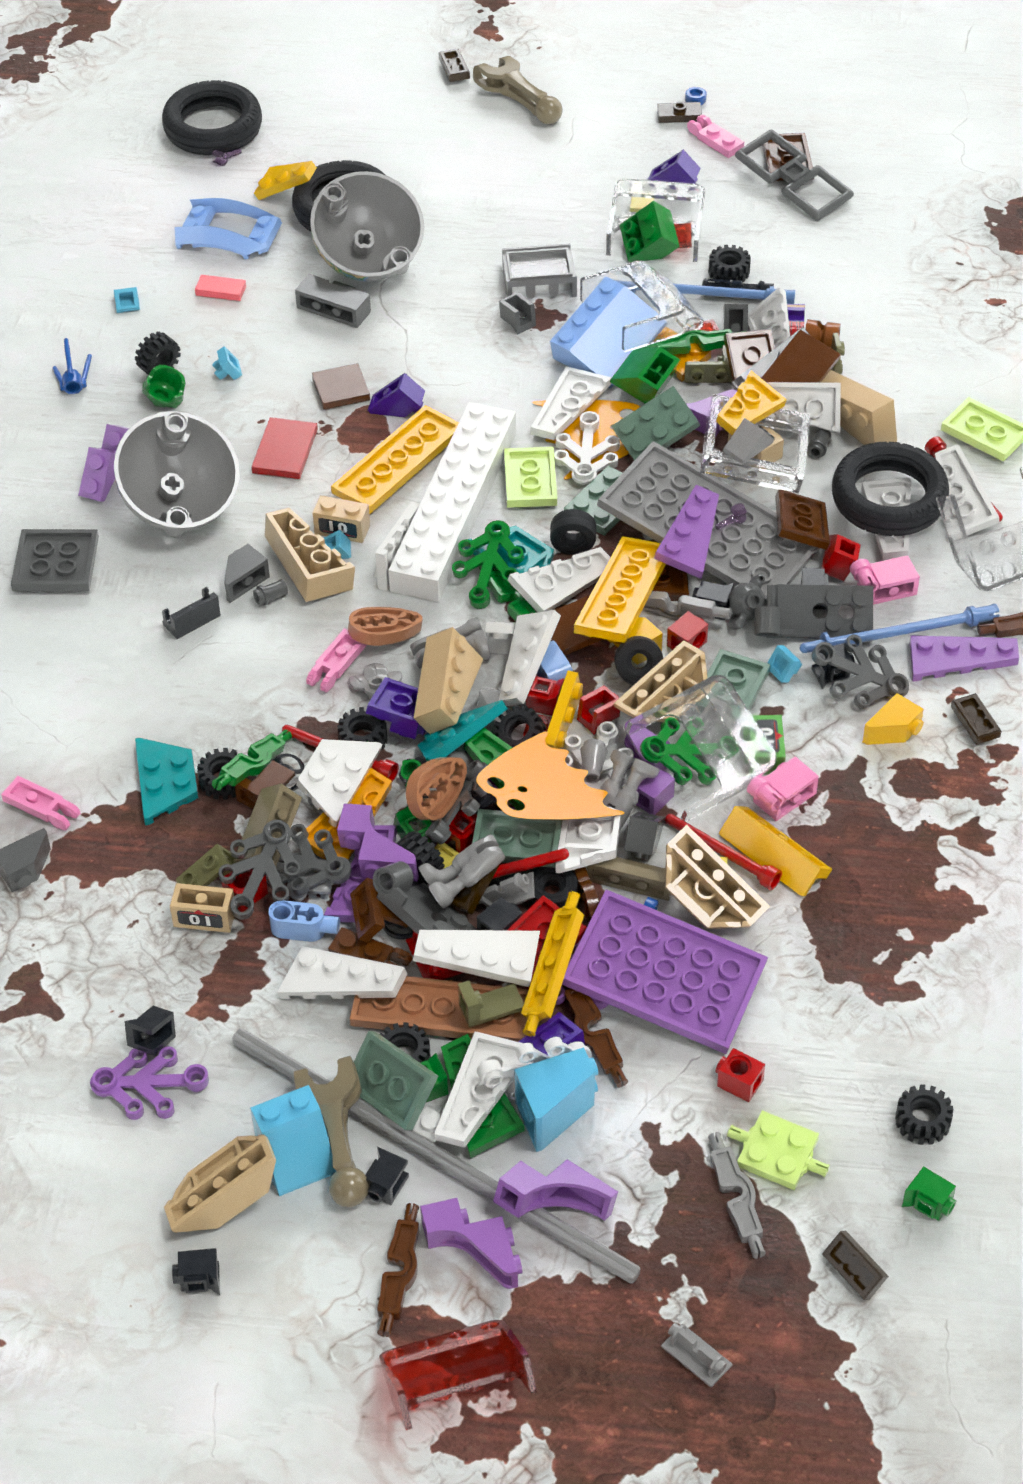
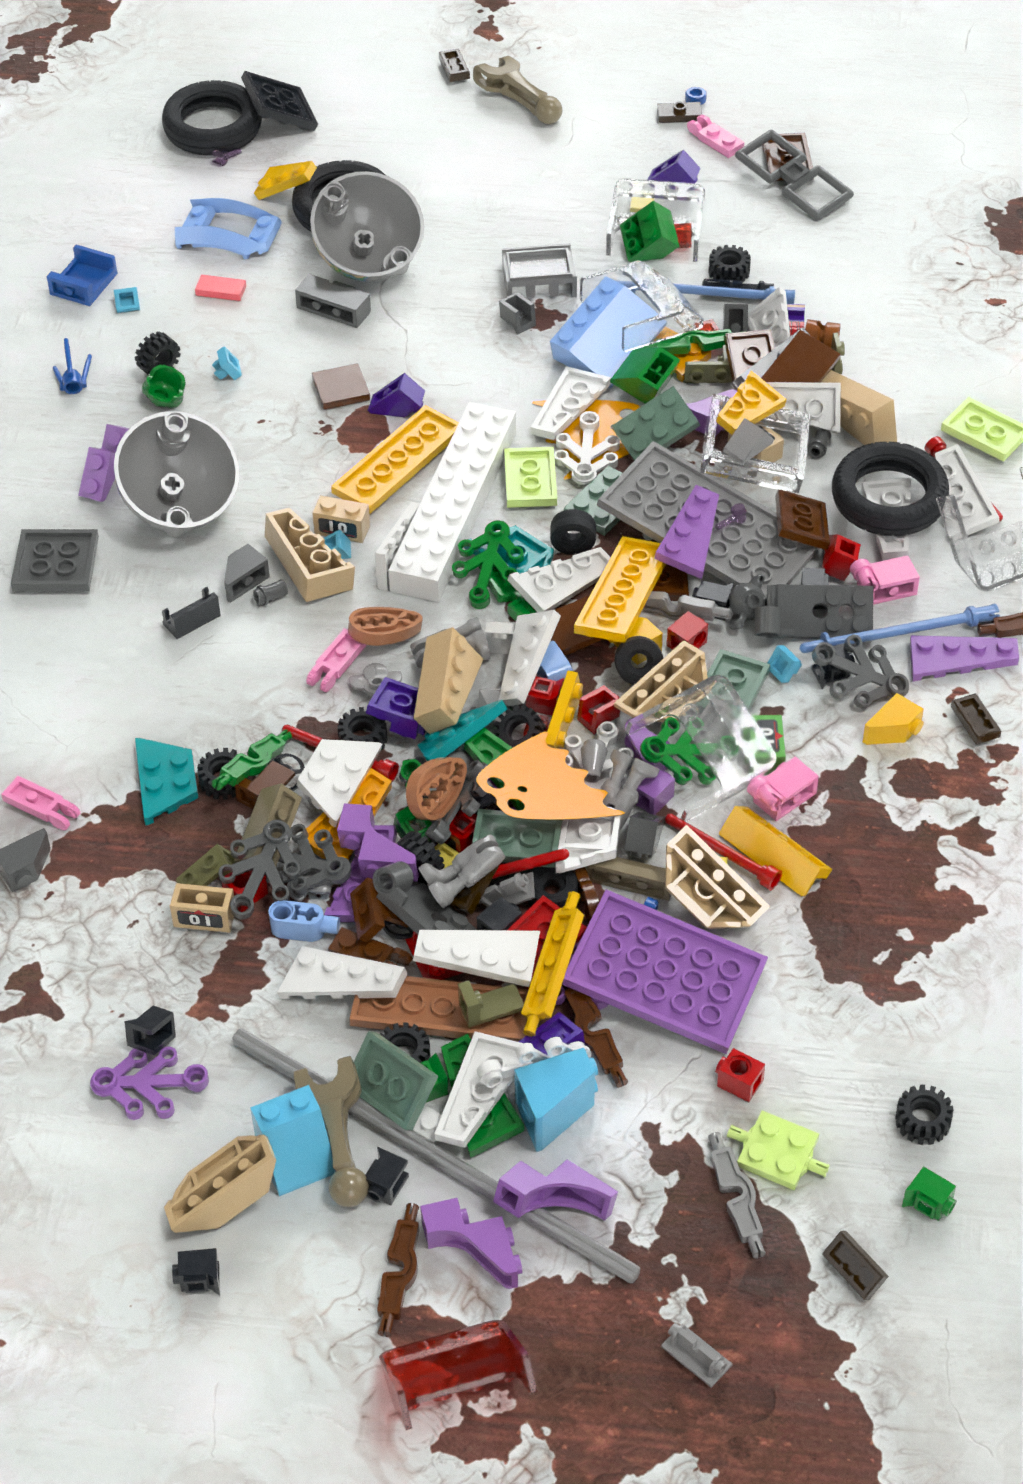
tile [251,417,318,479] -> none
none -> blue panel [46,244,118,306]
none -> black plate [241,71,318,131]

